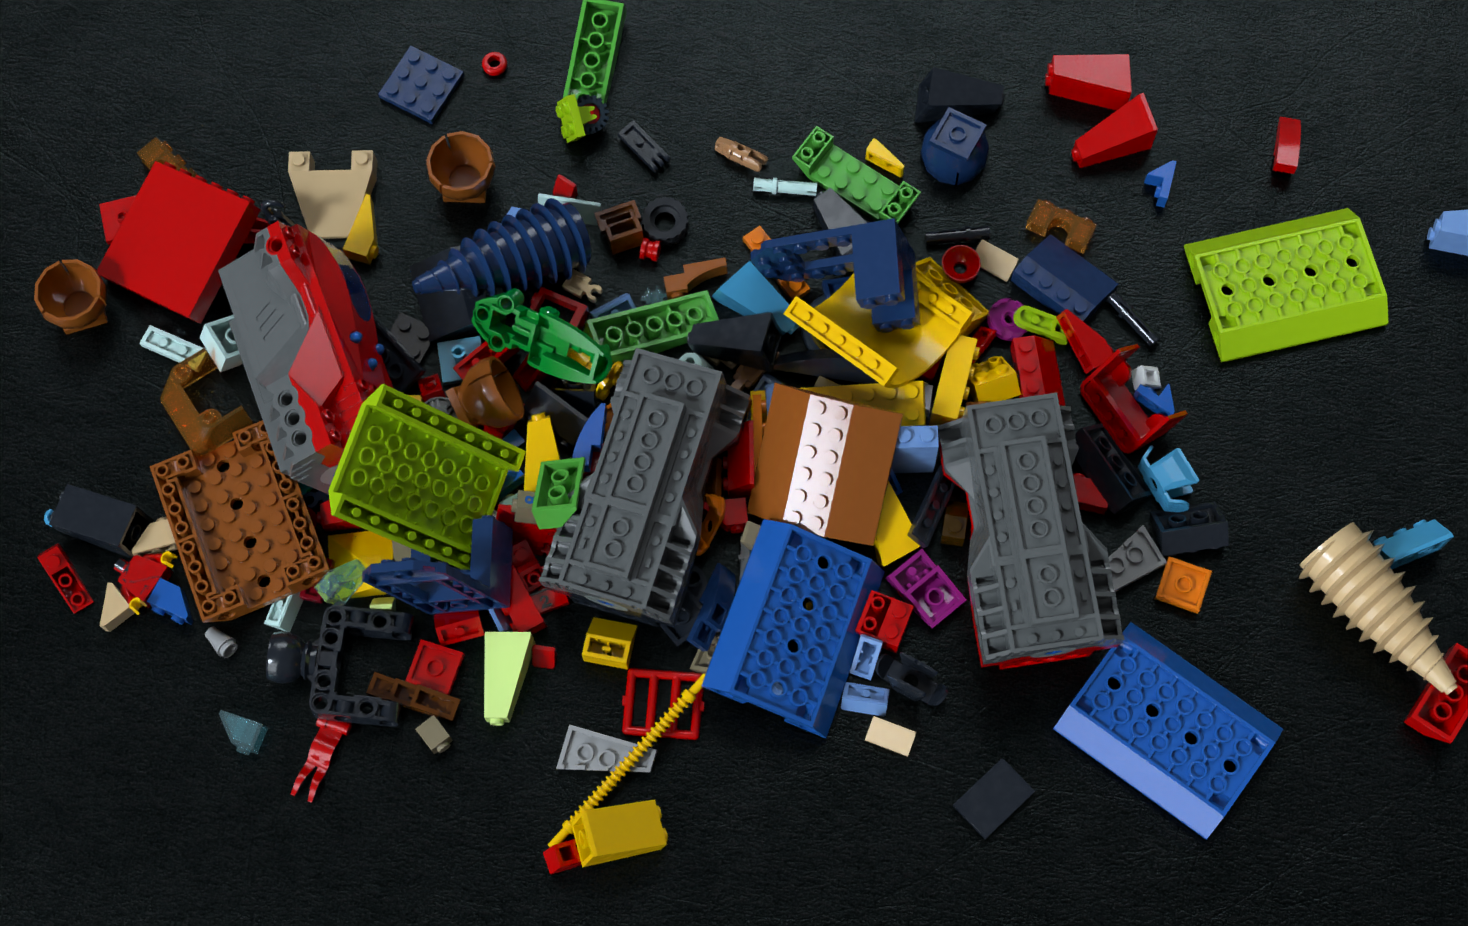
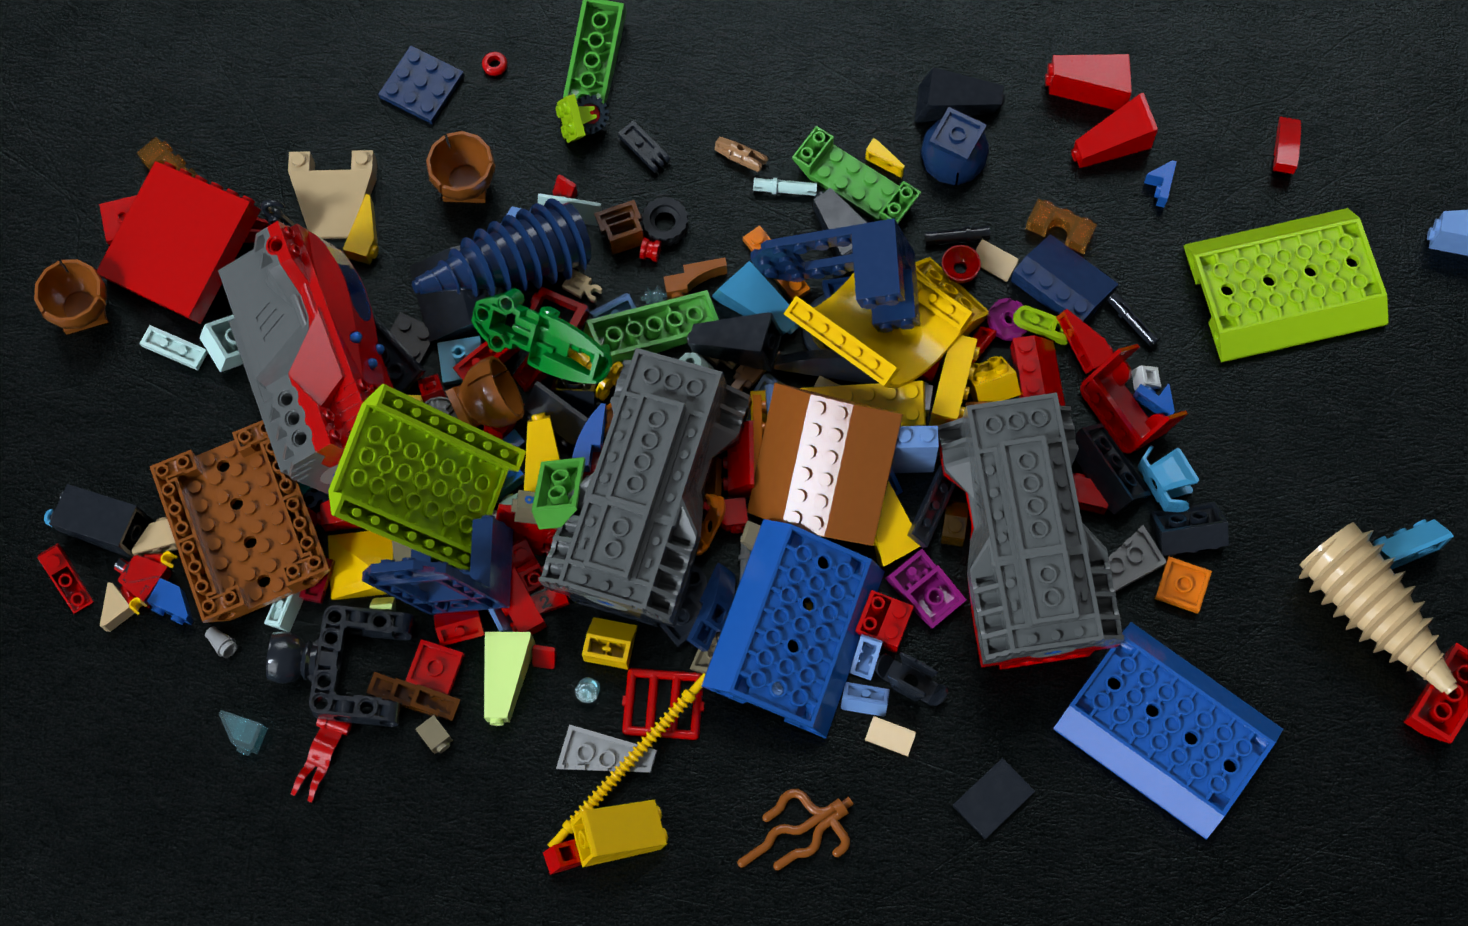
clear orange windscreen [160,348,254,456] -> none
clear light blue slope [314,559,366,606] -> none
none -> clear light blue wheel [575,678,600,703]
none -> dark orange plant [737,789,853,870]

